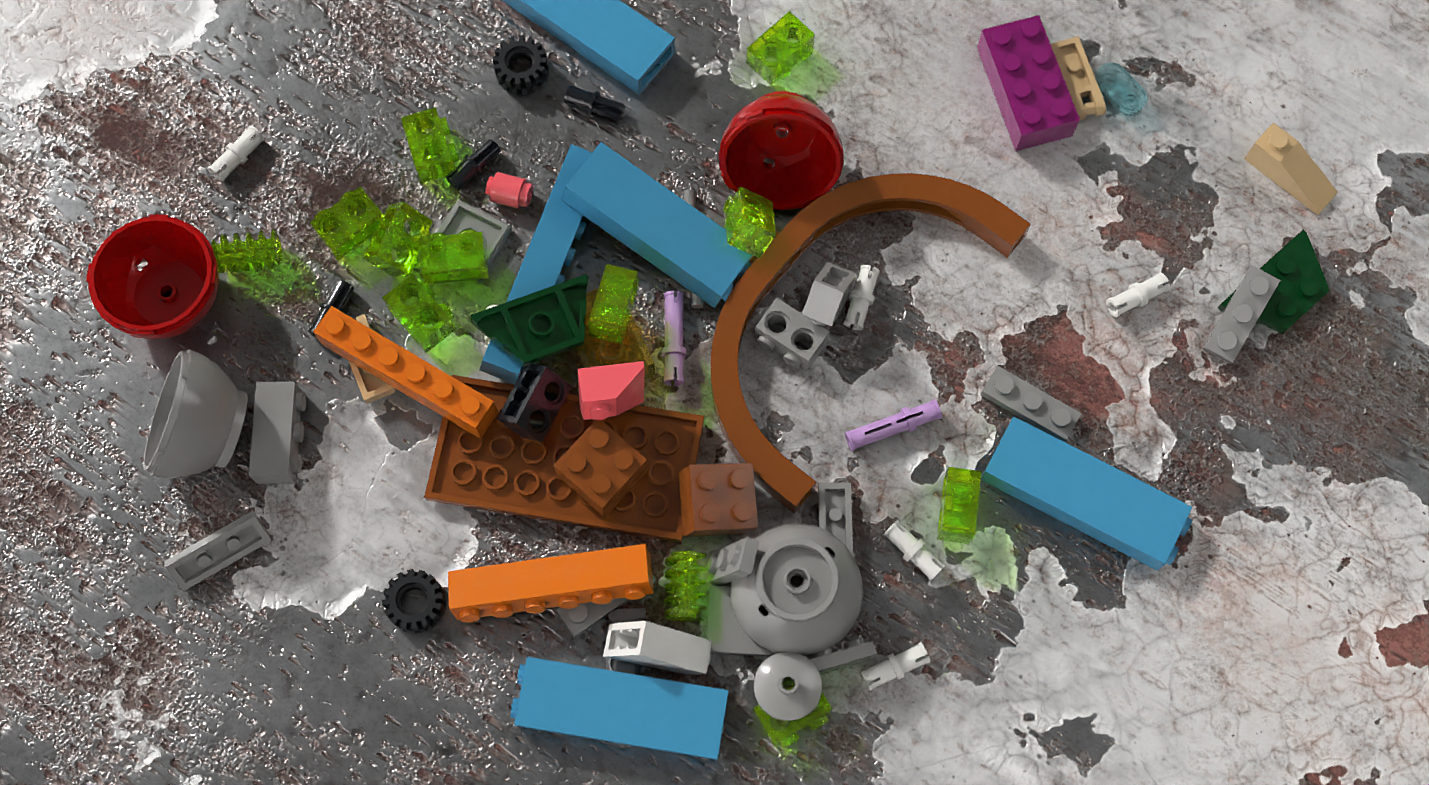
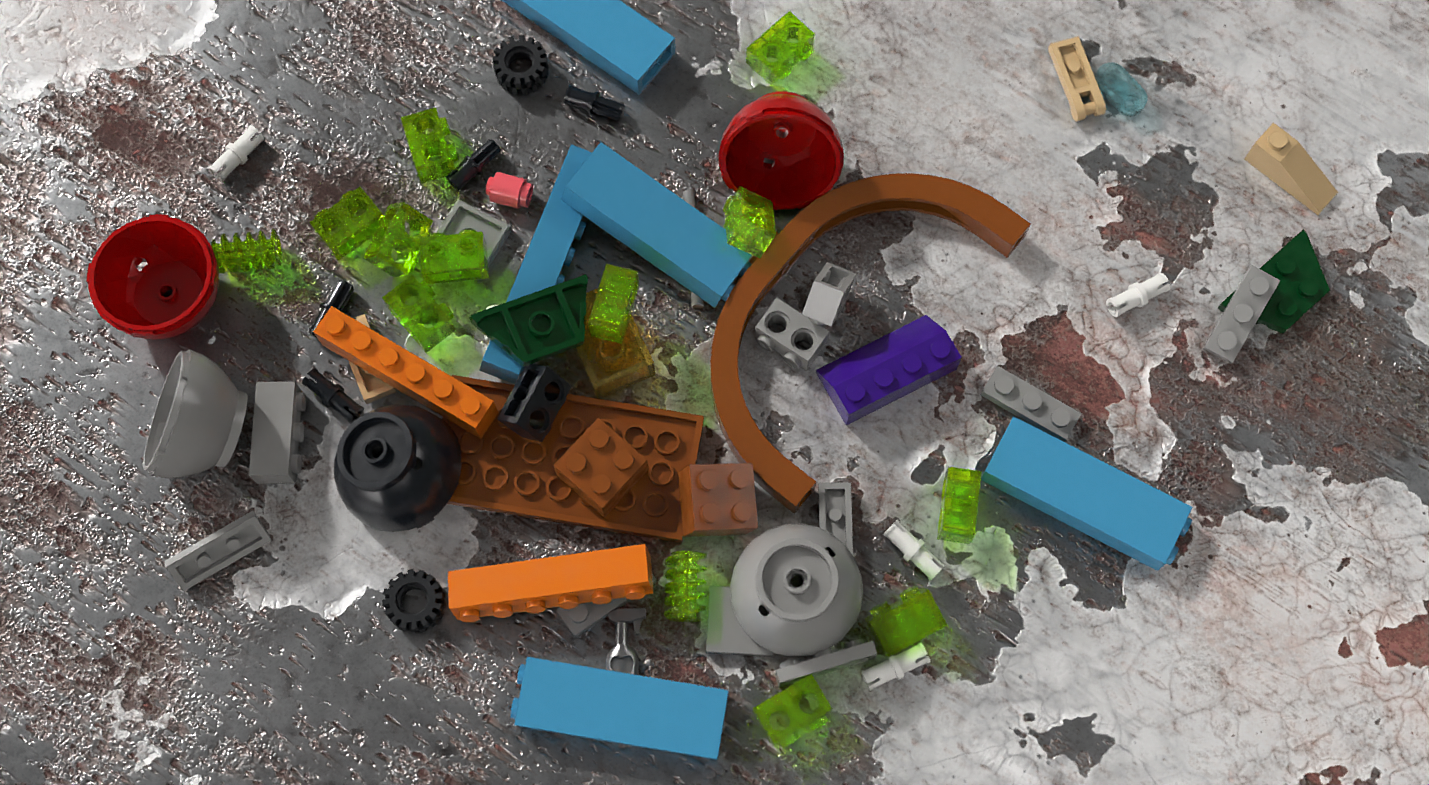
coral slope [578,361,644,420] -> none
white slope [603,621,712,675] -> none
pin [661,291,686,386] -> none
light grey plate [706,537,759,586] -> none
light grey dish [754,652,822,721] -> none
white pin [843,265,880,330] -> none
lavender pin [844,399,942,451] -> none
magenta brick [977,15,1080,152] -> none
none -> black pin [302,368,364,424]
none -> black piece [334,404,462,532]
none -> dark purple slope [816,315,962,426]
none -> clear neon green brick [864,585,947,657]

